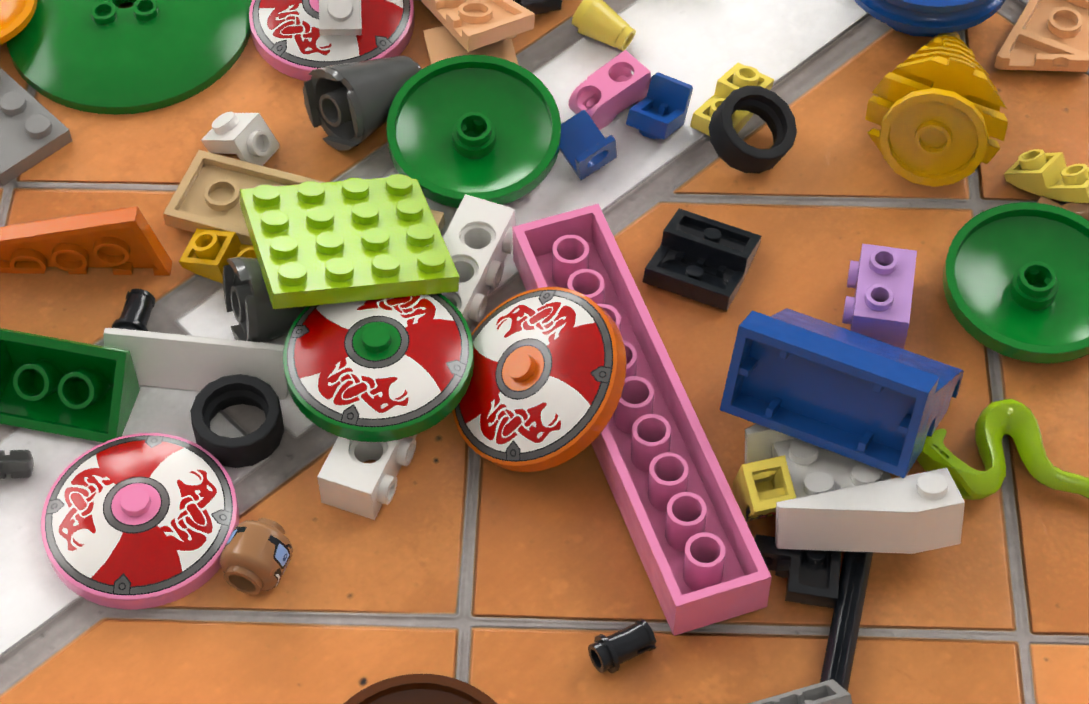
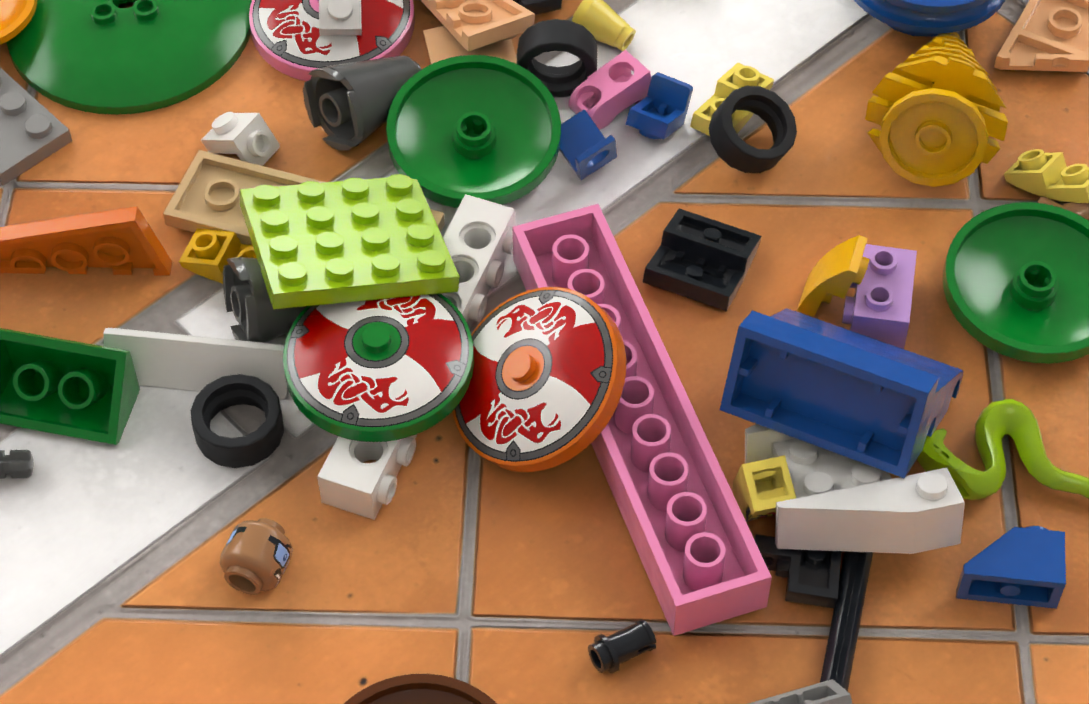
dish [41,433,239,610] -> none
black pin [112,289,155,331] -> none
none -> black tyre [517,19,597,98]
none -> yellow slope [797,235,870,317]
none -> blue slope [956,526,1066,609]

